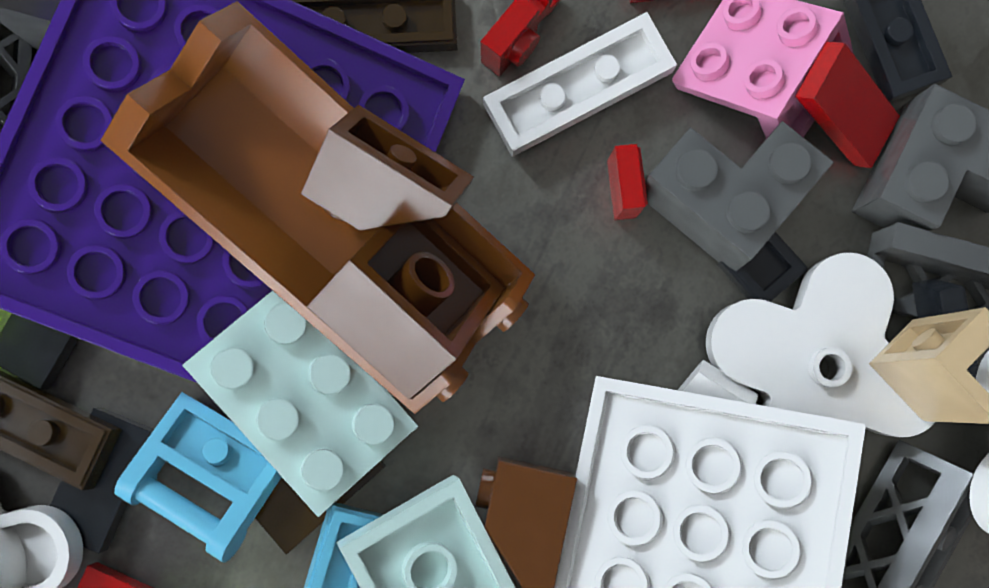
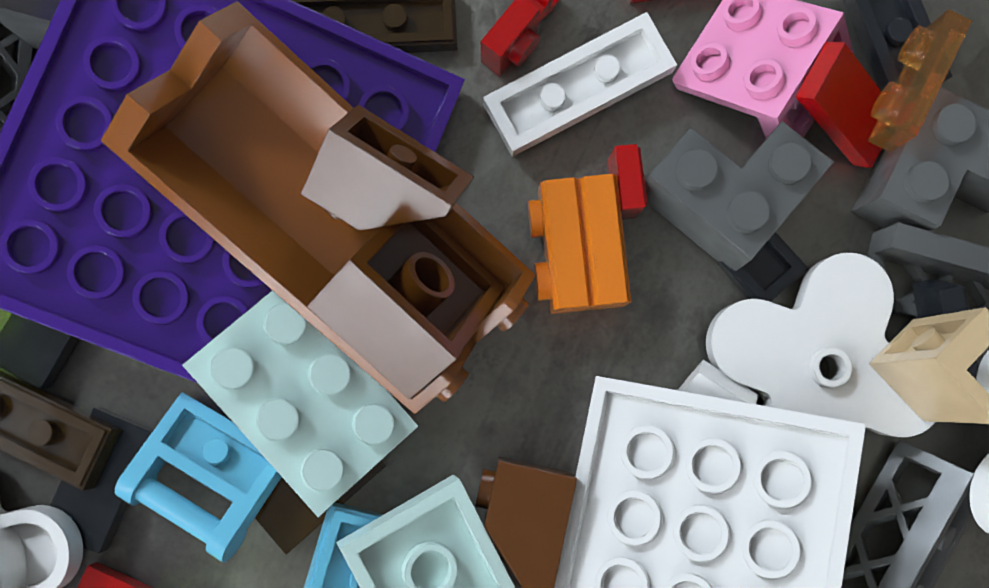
none -> orange brick [528,174,632,314]
none -> clear orange plate [868,9,973,152]

